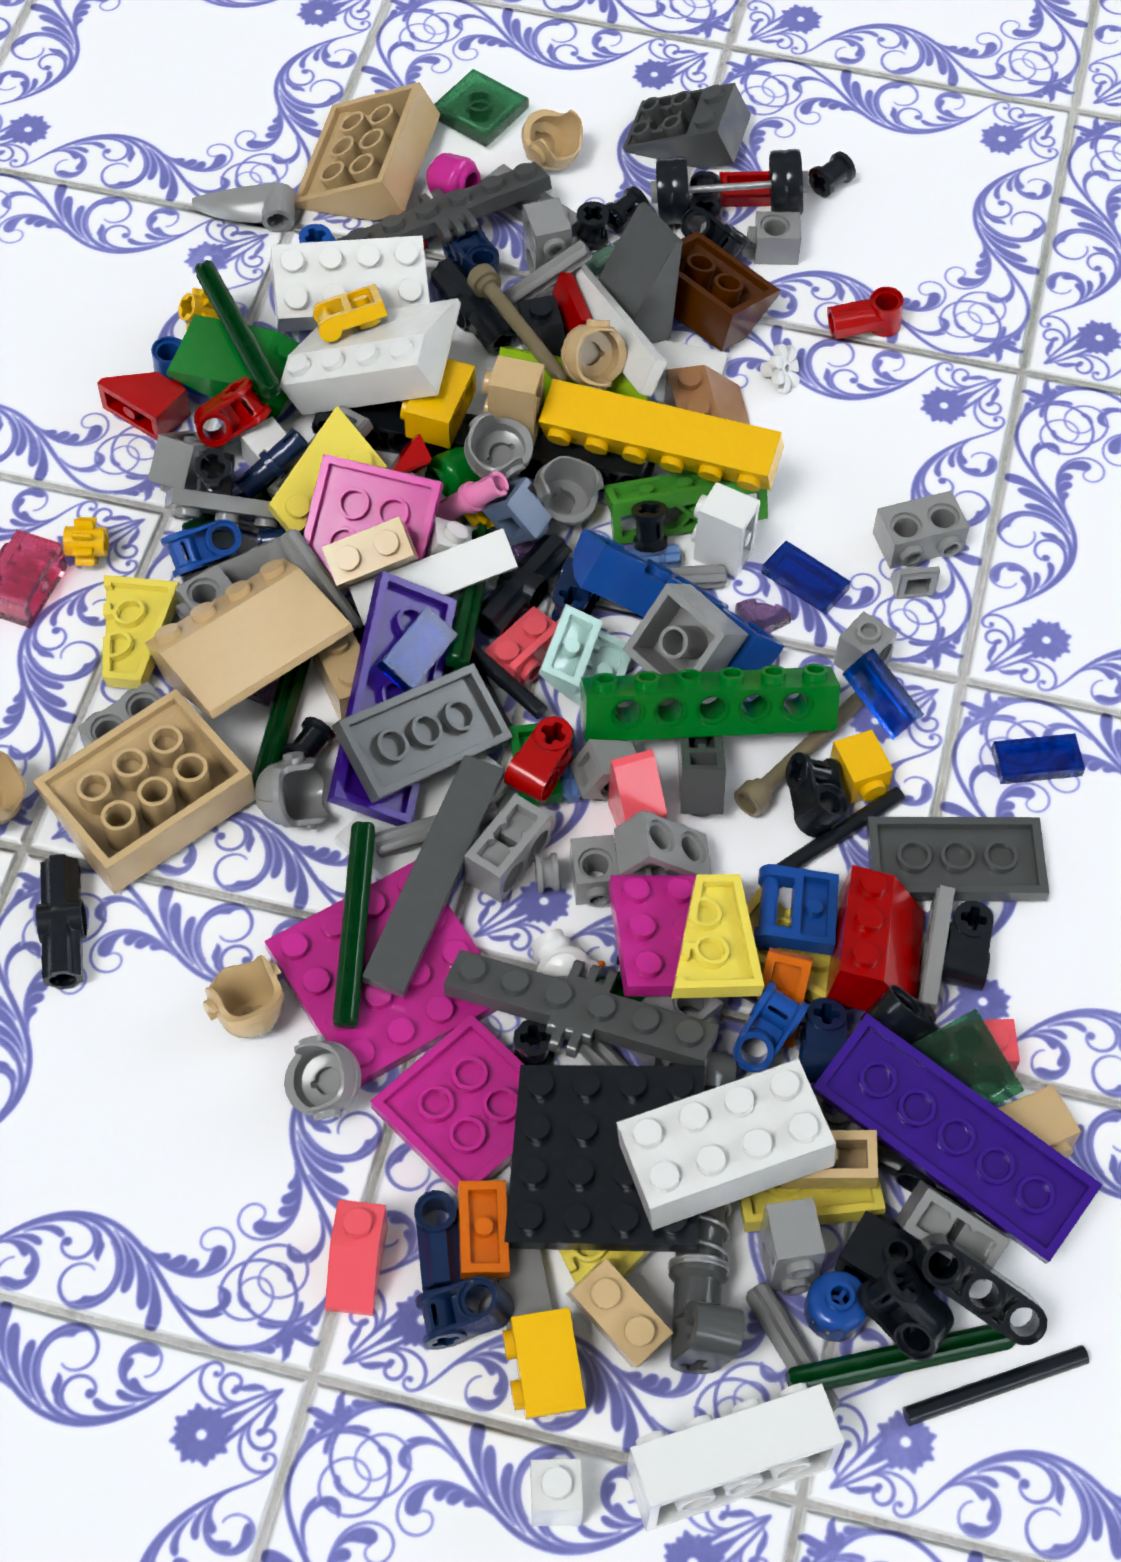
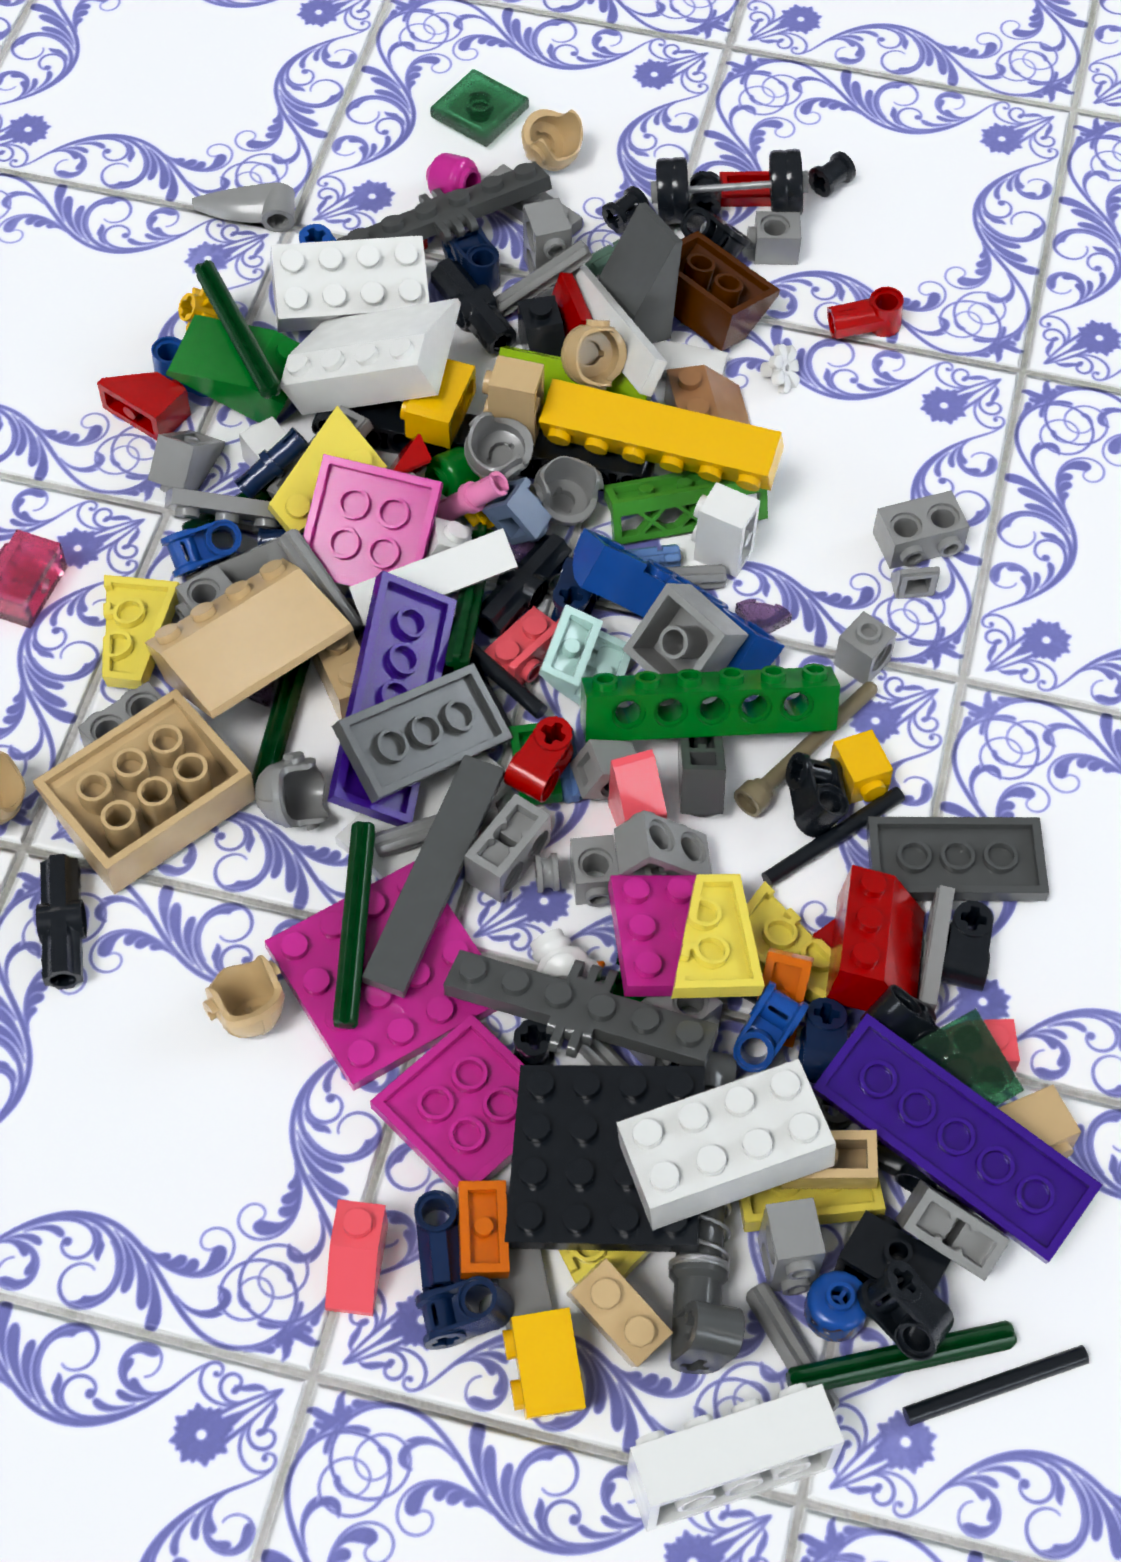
yellow gear [63,517,109,566] -> none
red piece [194,376,271,448] -> none
black piece [194,448,236,496] -> none
black bush [282,716,336,764] -> none
light grey cap [284,1035,362,1122] -> none
tan slope [295,82,440,221] -> none
yellow plate [313,283,388,342] -> none
tan brick [322,517,419,592] -> none
clear blue tile [376,606,458,692] -> none
dark tan piece [467,263,568,382] -> none
white brick [530,1459,583,1527] -> none
black bush [576,201,609,251] -> none
dark grey slope [623,82,751,169] -> none
black bush [631,500,668,553] -> none
blue plate [754,864,839,956] -> none
clear blue tile [761,540,851,615] -> none
clear blue tile [842,648,925,740] -> none
black beam [915,1234,1048,1345] -> none
clear blue tile [991,733,1085,785] -> none

